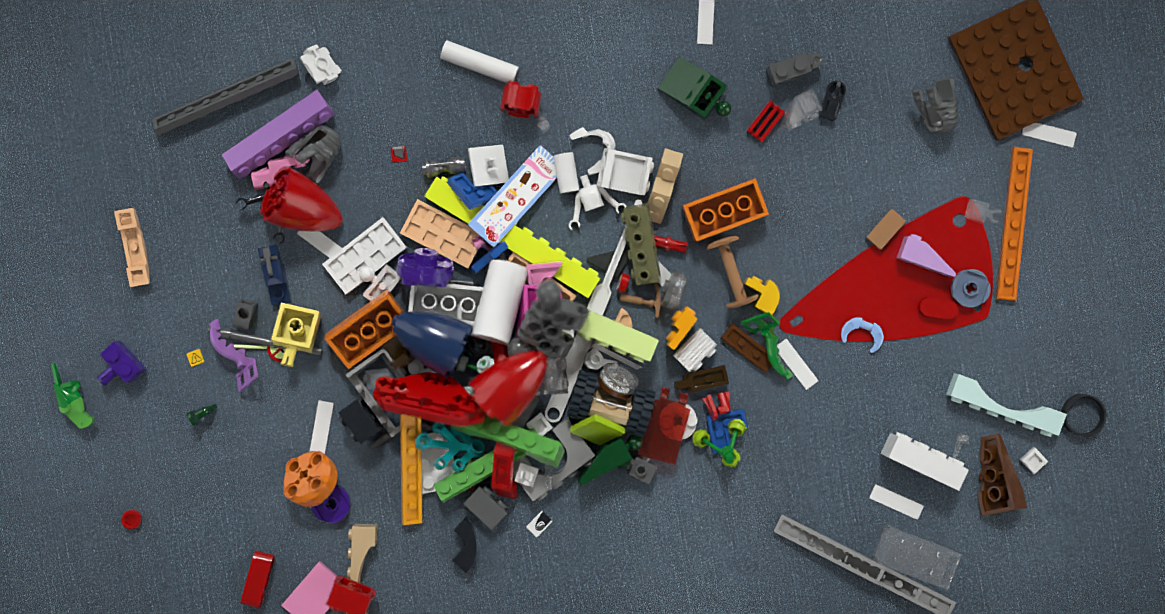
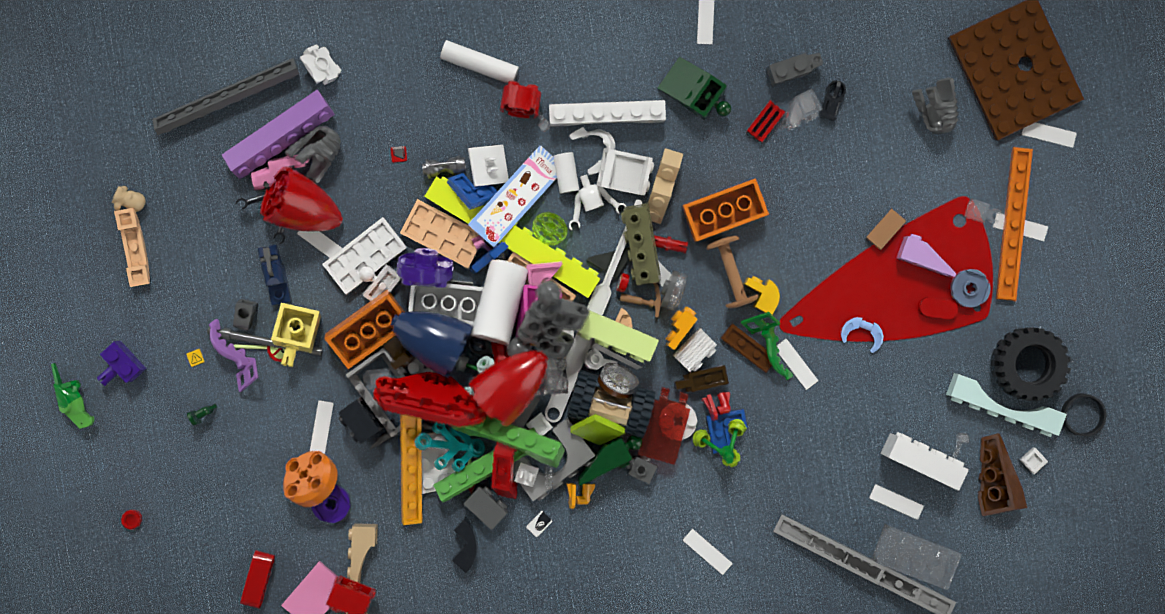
none -> tan animal [111,186,146,212]
none -> clear neon green wheel [532,212,567,245]
none -> white arch [549,100,666,127]
none -> light orange piece [566,483,595,509]
none -> white sticker [683,529,733,575]
none -> black tyre [991,327,1071,401]
none -> white sticker [993,212,1048,241]

